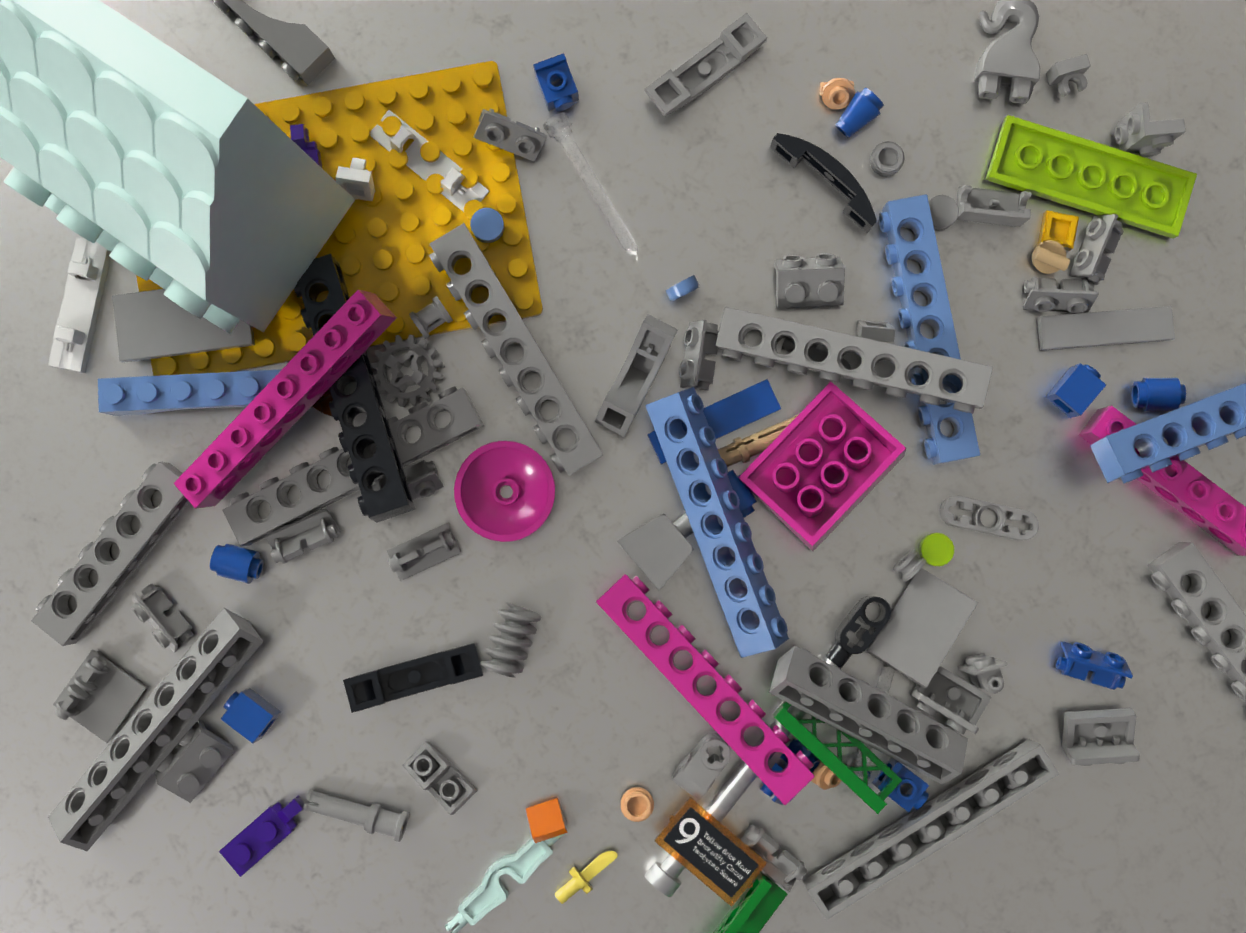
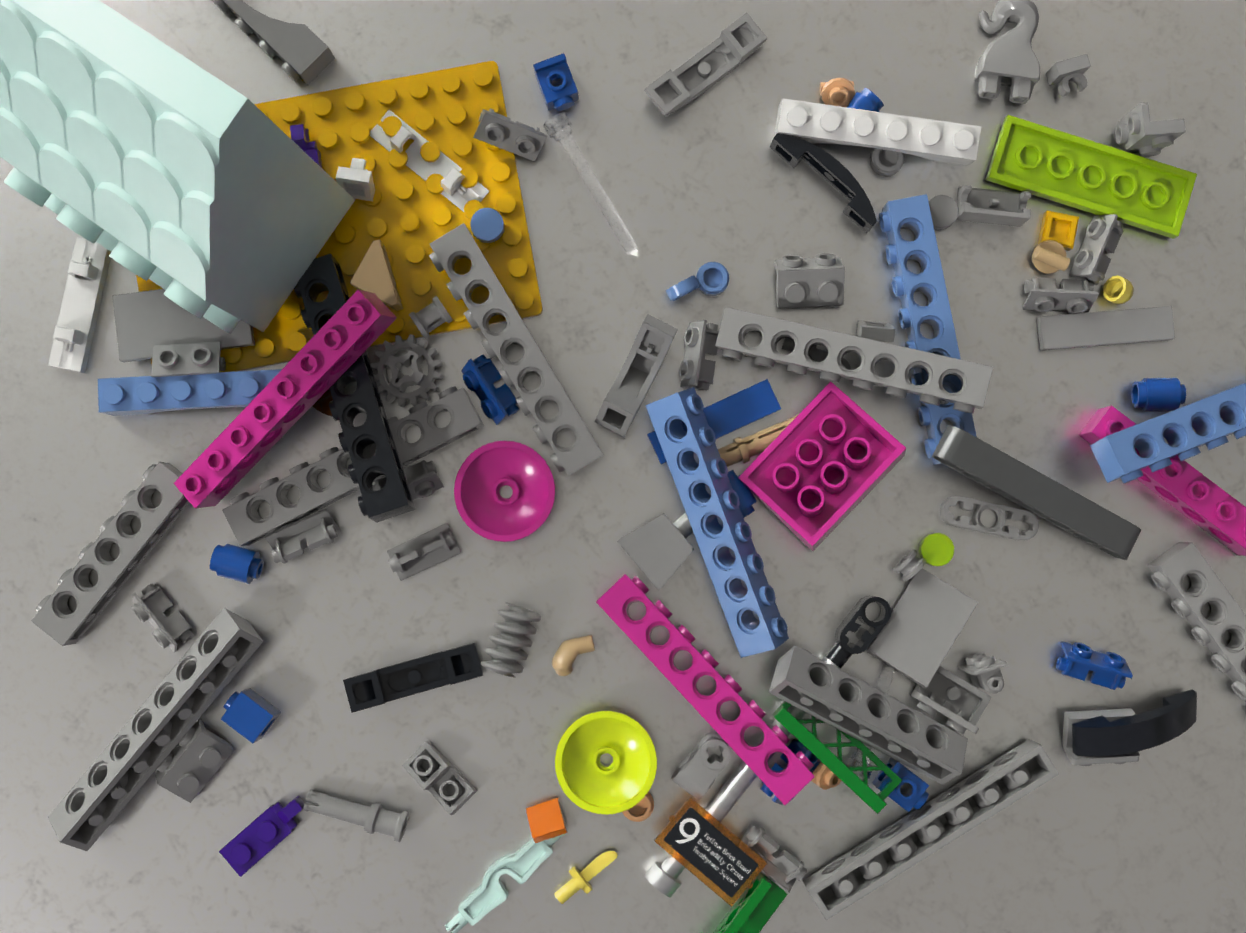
light grey hinge [53,650,147,743] -> none
blue brick [1046,363,1106,418] -> none
none -> light grey hinge [151,342,226,377]
none -> tan slope [350,240,403,311]
none -> blue hinge [461,354,520,425]
none -> tan arm [552,635,595,676]
none -> neon yellow dish [555,710,657,815]
none -> medium blue tile [696,262,729,296]
none -> white arch [774,98,982,166]
none -> dark grey beam [932,425,1141,560]
none -> black slope [1072,689,1197,756]
none -> light yellow hinge [1103,275,1134,304]

